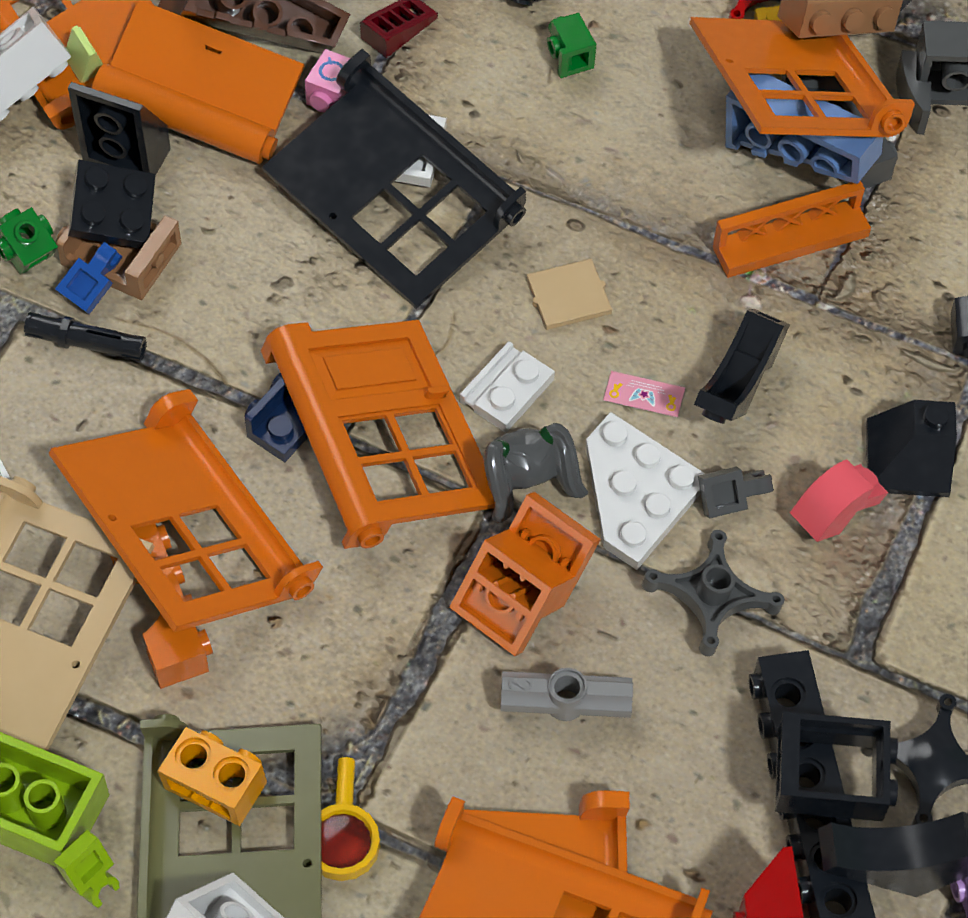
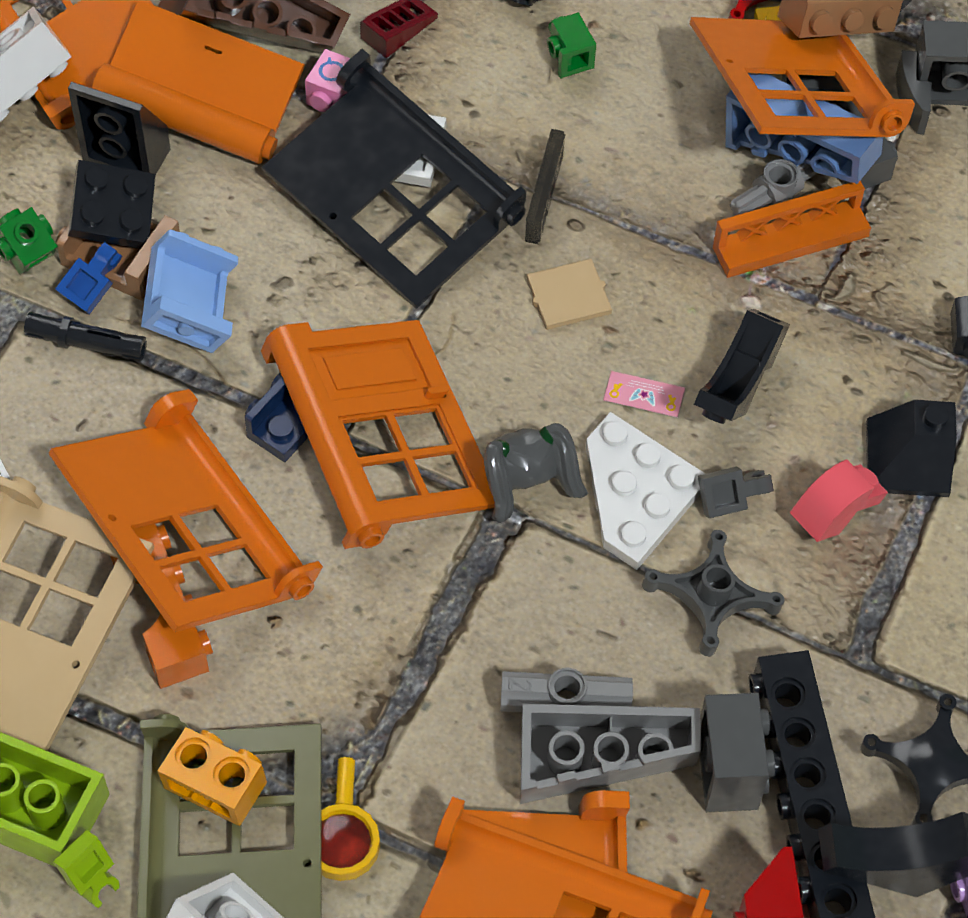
yellowish green slope [66,25,103,83] -> none
orange bracket [449,492,601,656] -> none
white plate [460,341,555,433] -> none
black window [775,711,898,822] -> none
none -> light blue panel [141,230,238,353]
none -> light grey wedge [520,704,701,804]
none -> clear smoke tile [525,129,566,244]
none -> dark grey brick [699,693,775,813]
none -> light grey axle [730,159,817,216]

